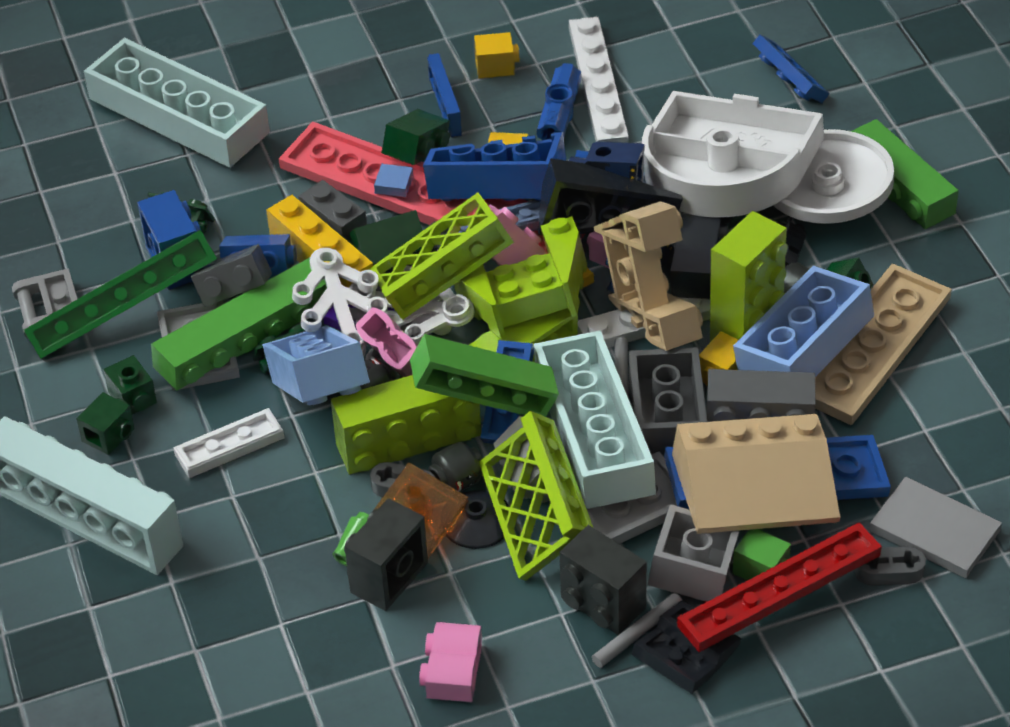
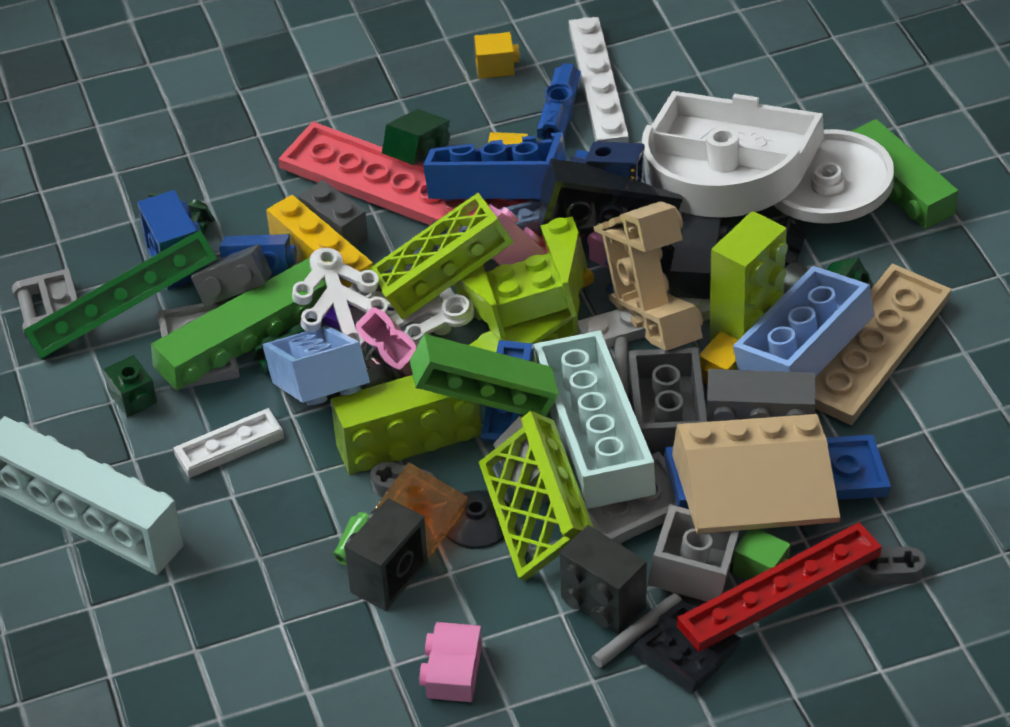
dark green brick [76,392,135,455] -> none
light aqua brick [84,38,270,168] -> none
dark green brick [349,210,423,265] -> none
medium blue tile [374,164,413,197] -> none
blue tile [427,53,462,137] -> none
pearl dark grey head [429,442,482,495] -> none
blue plate [753,34,830,103] -> none
light grey tile [869,476,1002,578] -> none

